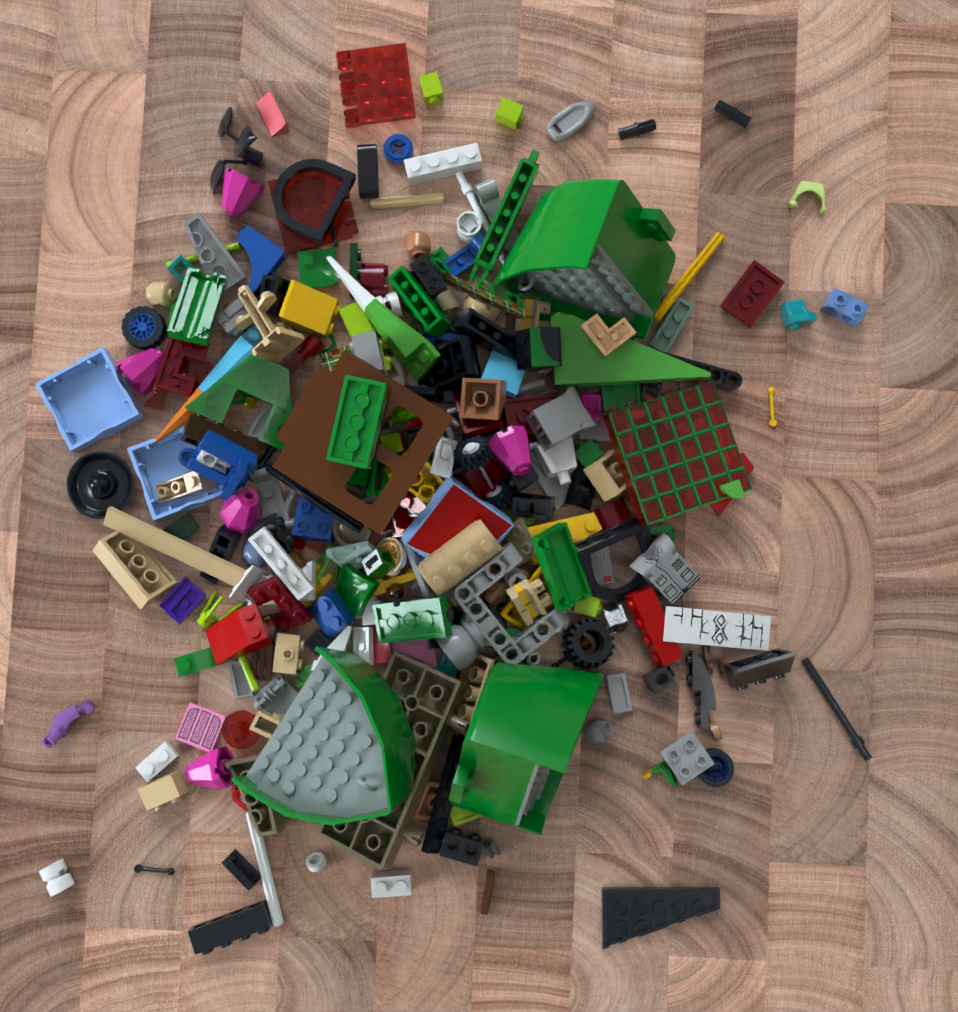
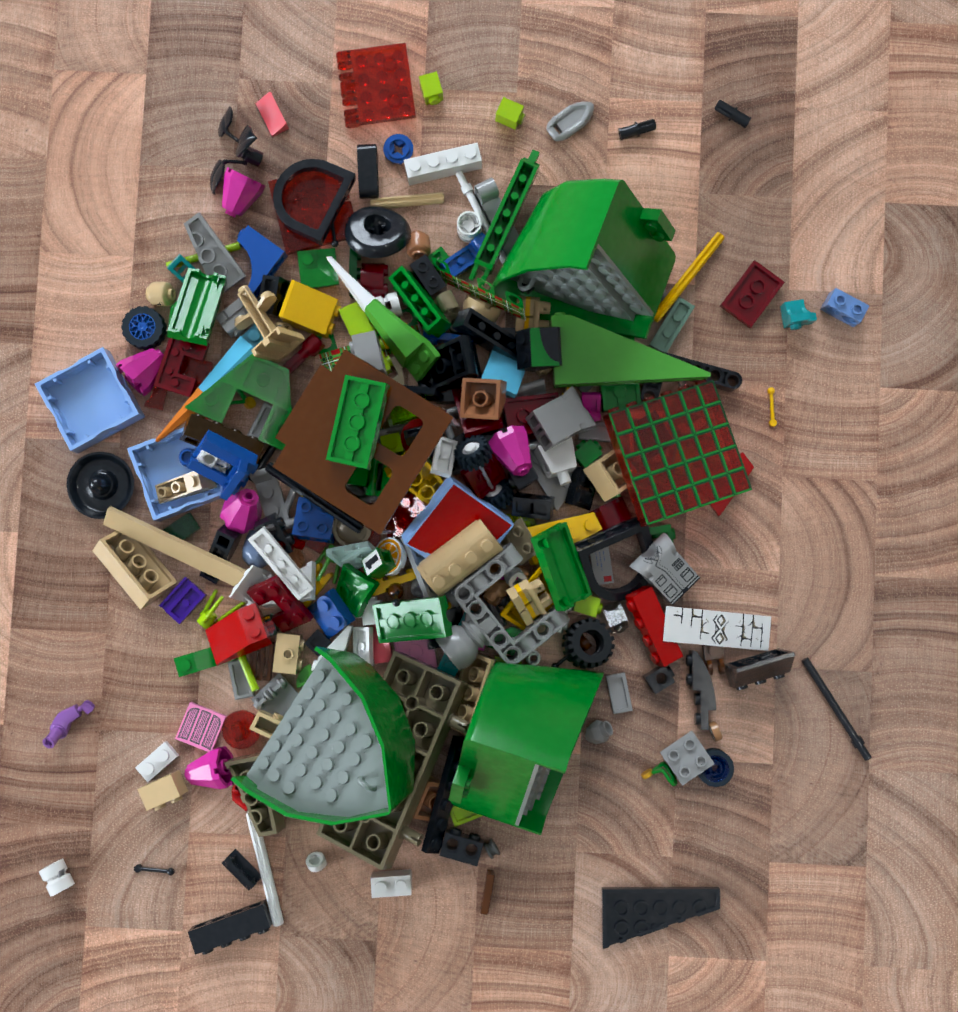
light nougat plate [581,314,636,357] -> none
bright green tile [719,479,746,499] -> none
yellowish green helmet [788,181,826,213] -> none
none -> black hat [345,206,412,258]

